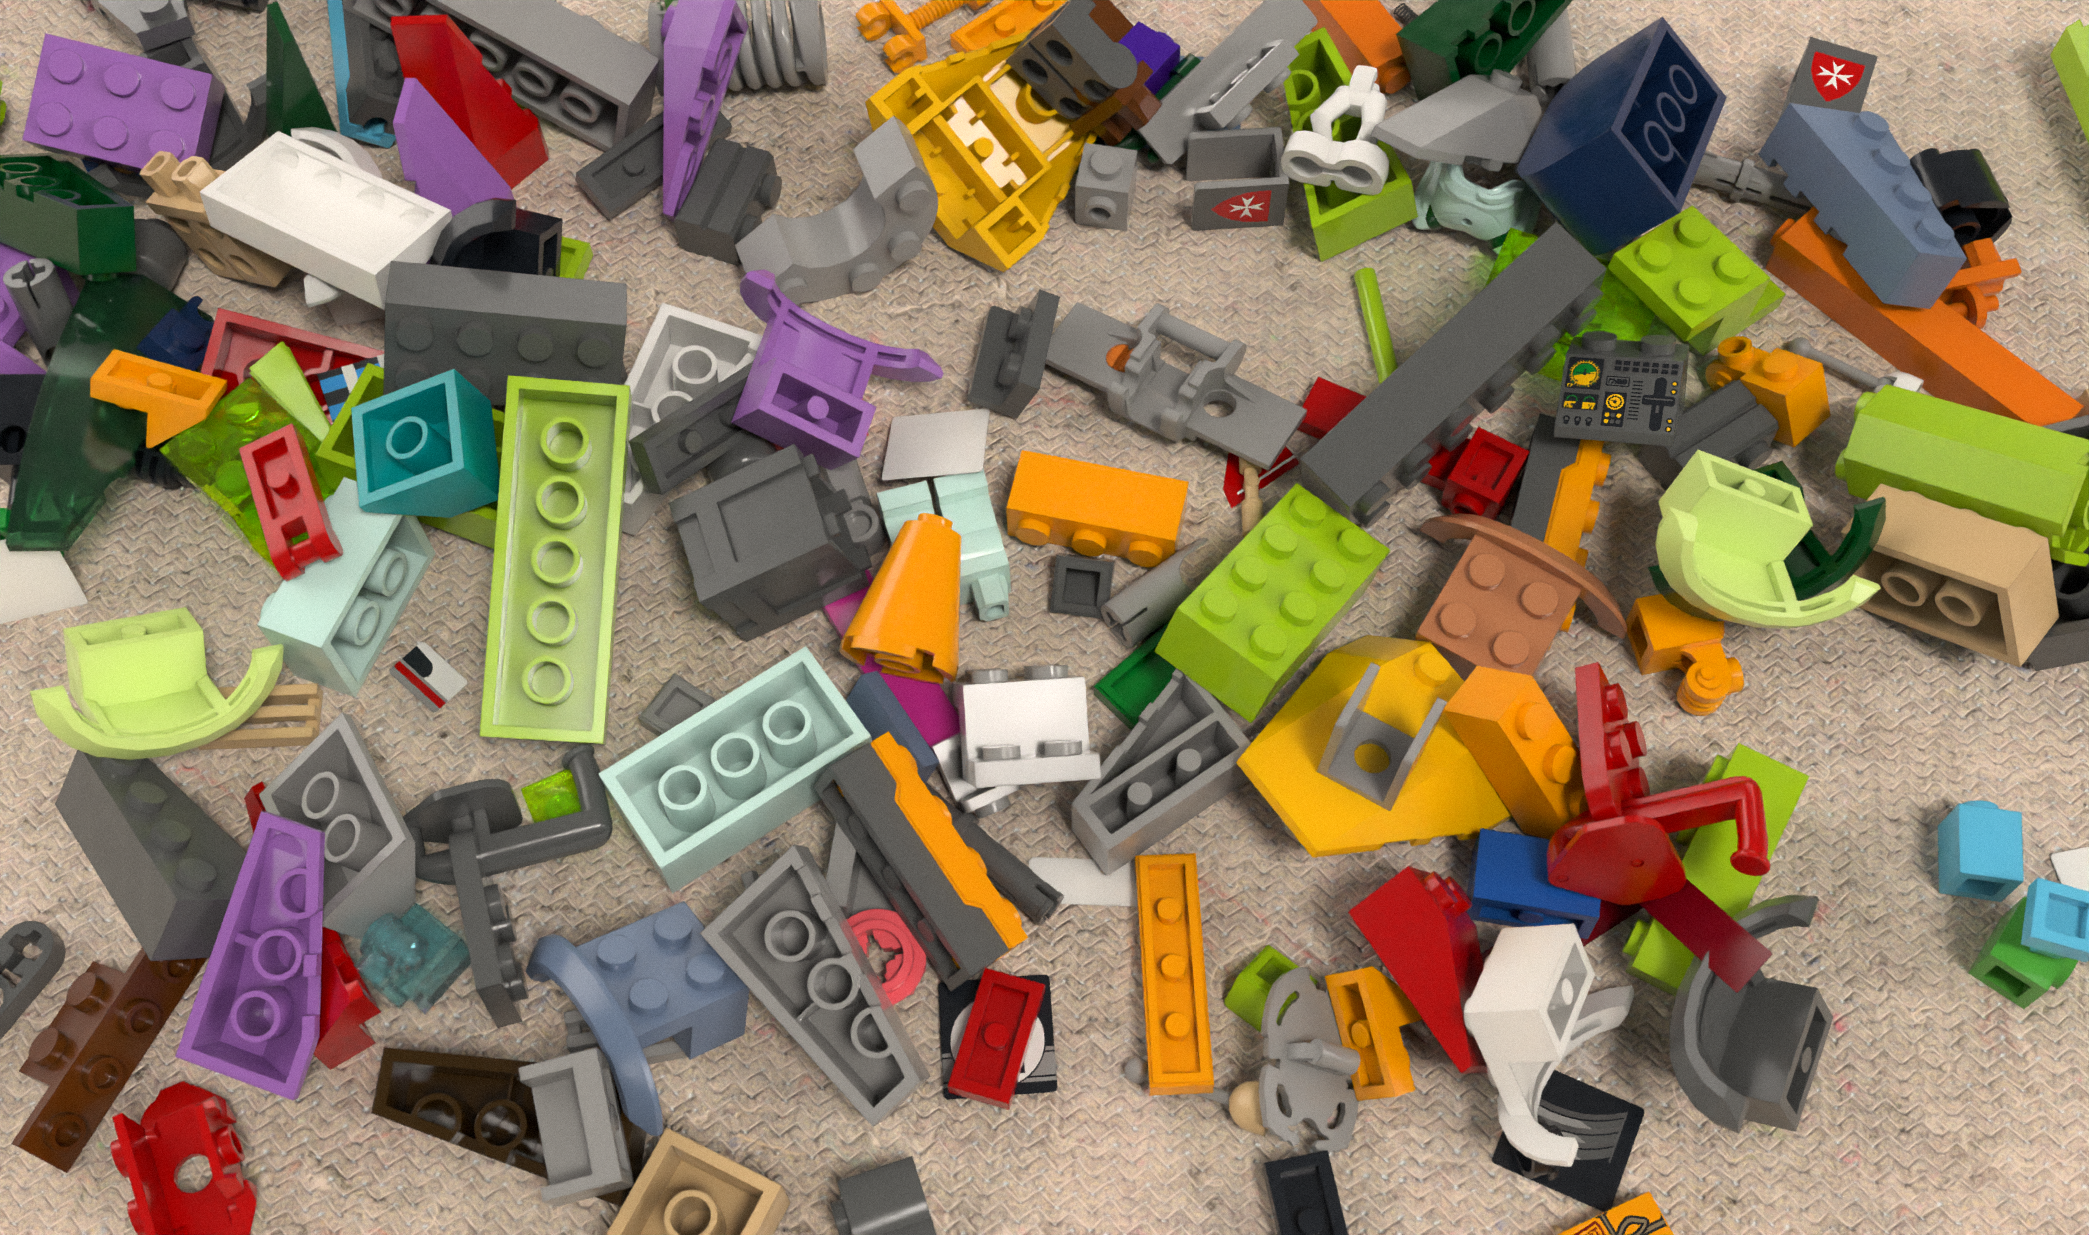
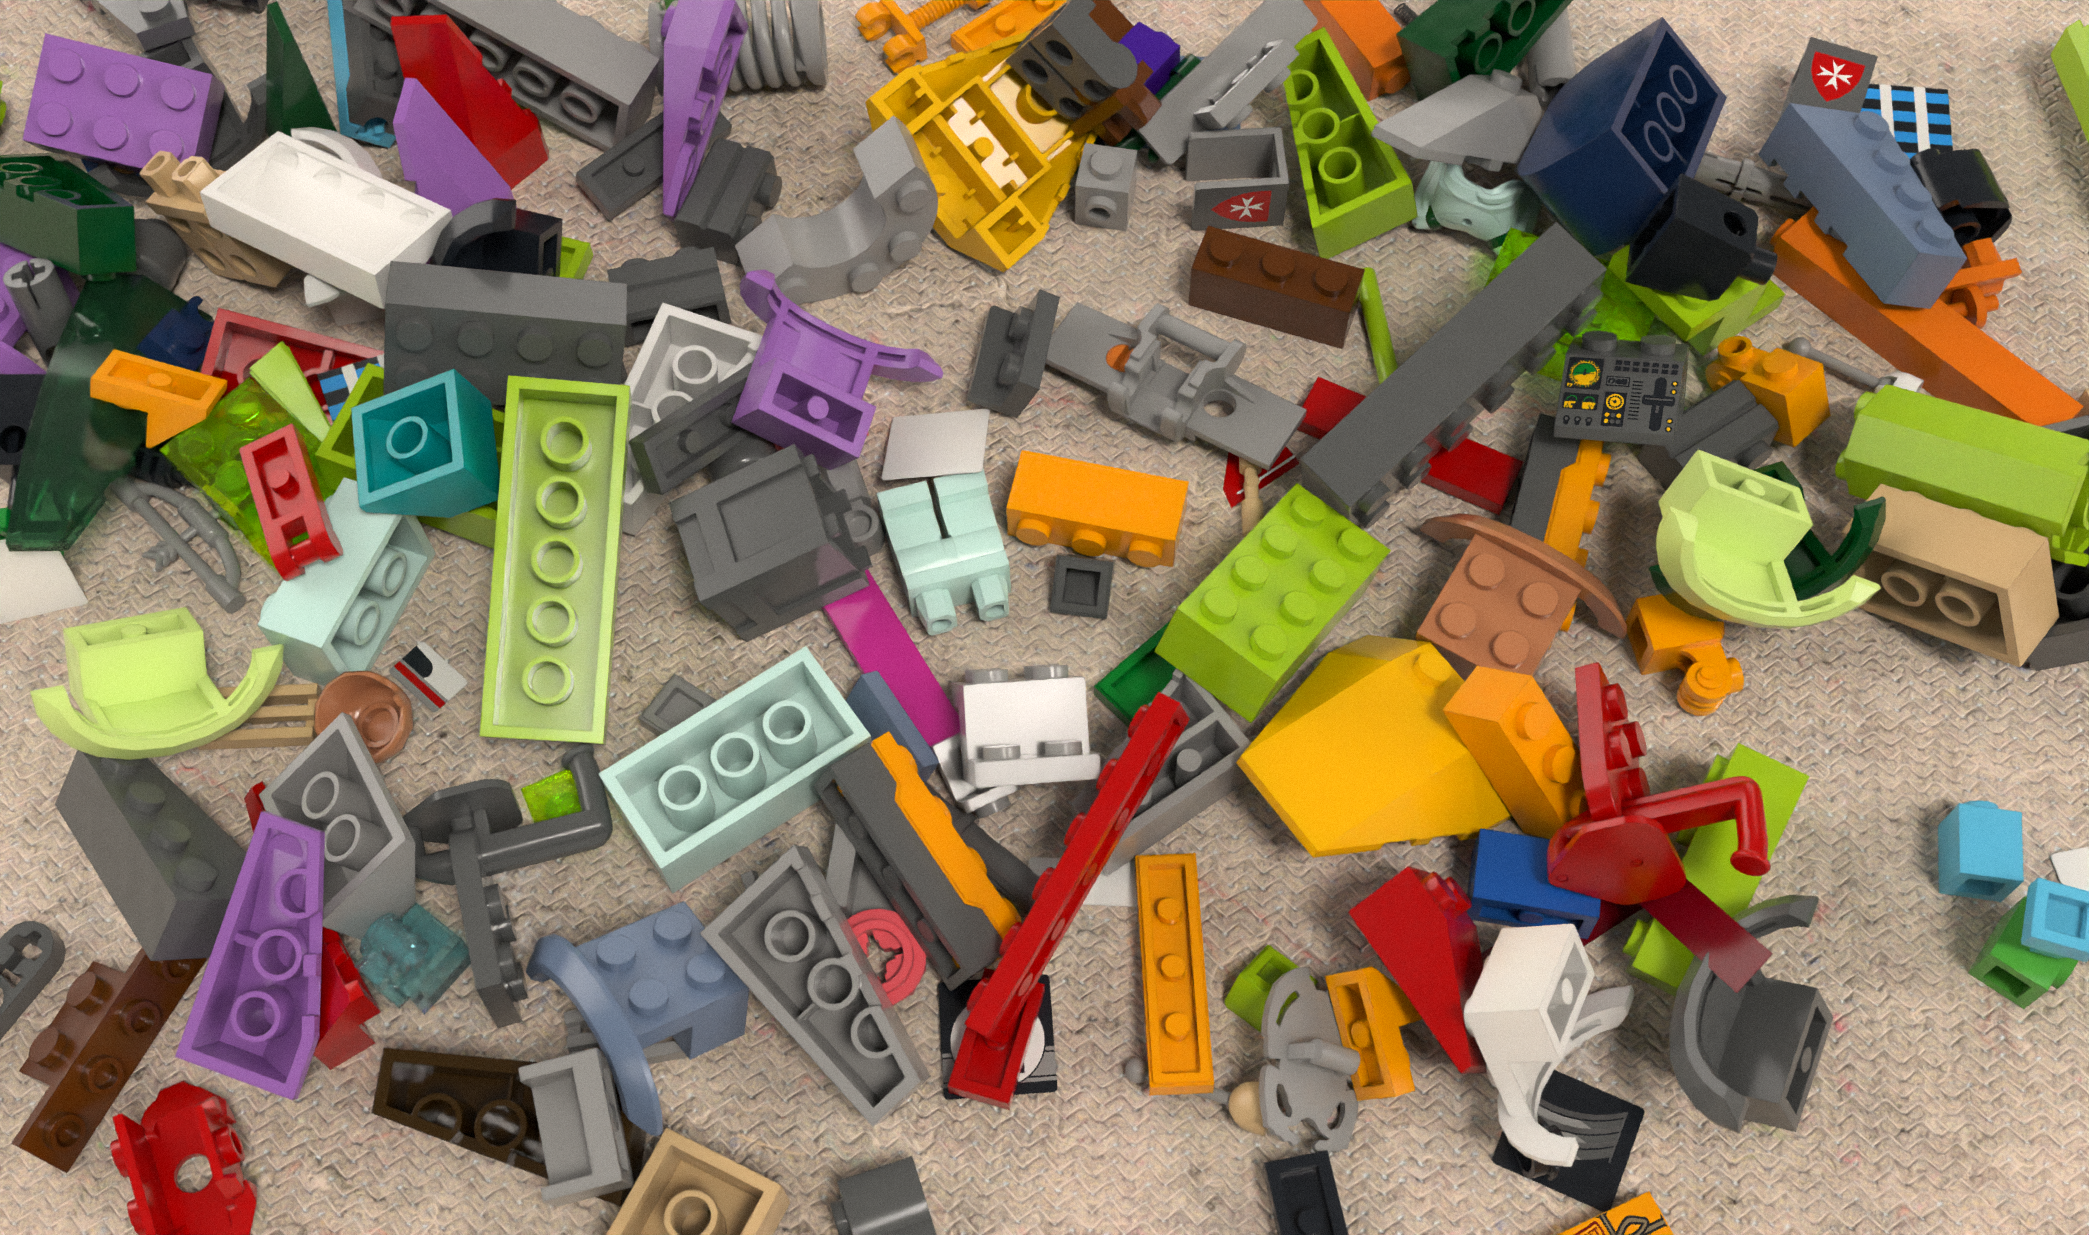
light orange cone [839,513,961,684] -> none
light grey piece [1100,538,1208,648] -> none
white piece [1281,65,1389,195] -> none
light grey piece [1317,662,1447,811] -> none
red bracket [1441,427,1530,521] -> none
none -> light grey piece [110,474,246,613]
none -> nougat hair [314,671,414,764]
none -> dark grey brick [607,246,732,347]
none -> red plate [964,692,1190,1045]
none -> reddish brown brick [1188,226,1365,349]
none -> black torso [1625,174,1777,301]
none -> sticker [1861,84,1953,159]

